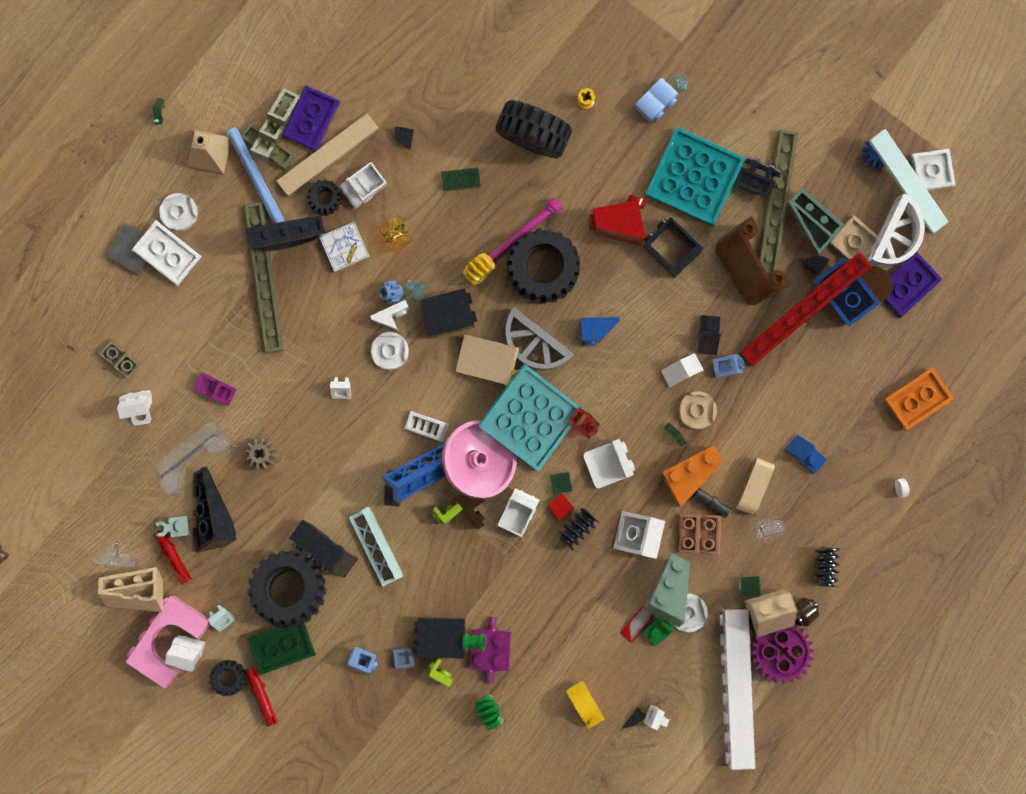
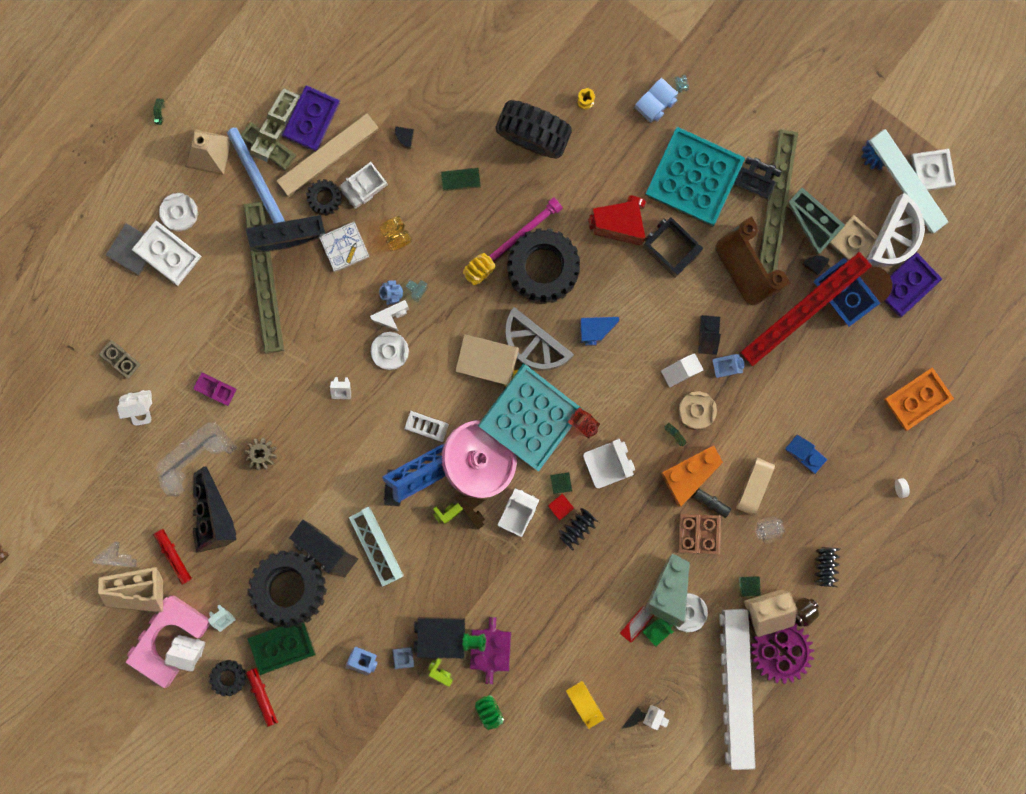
plate [153,516,189,538] -> none
black brick [421,288,478,339] -> none
white slope [613,511,665,559] -> none

